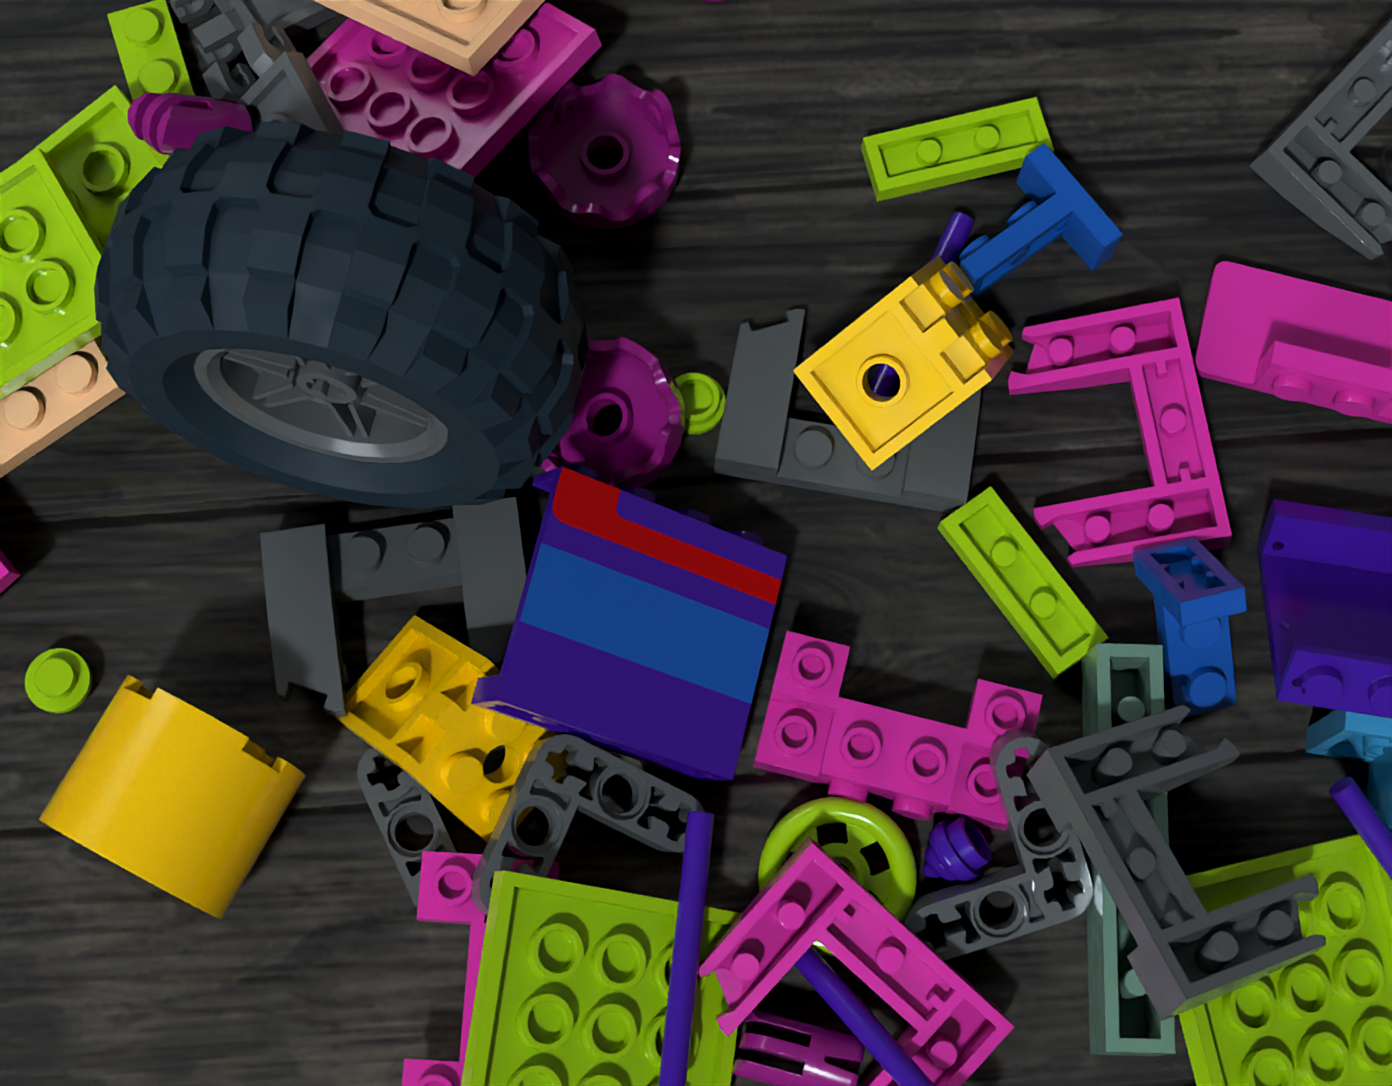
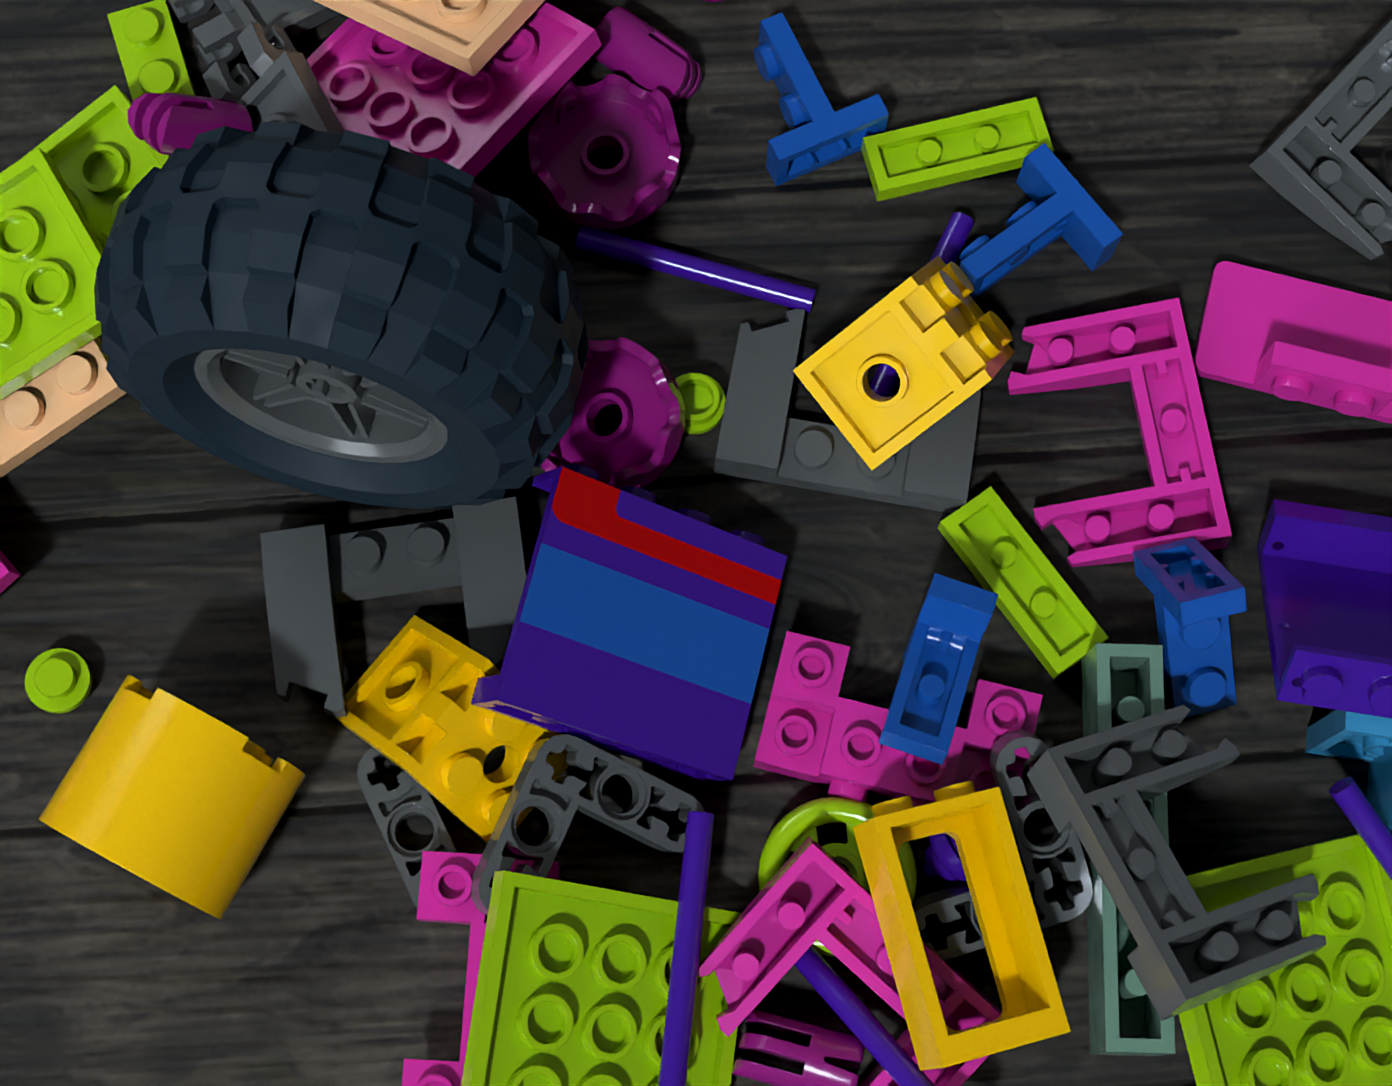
none -> dark purple bar [575,225,816,313]
none -> magenta arm [592,6,702,102]
none -> blue bracket [753,12,889,186]
none -> yellow piece [853,781,1071,1071]
none -> blue bracket [878,573,998,765]

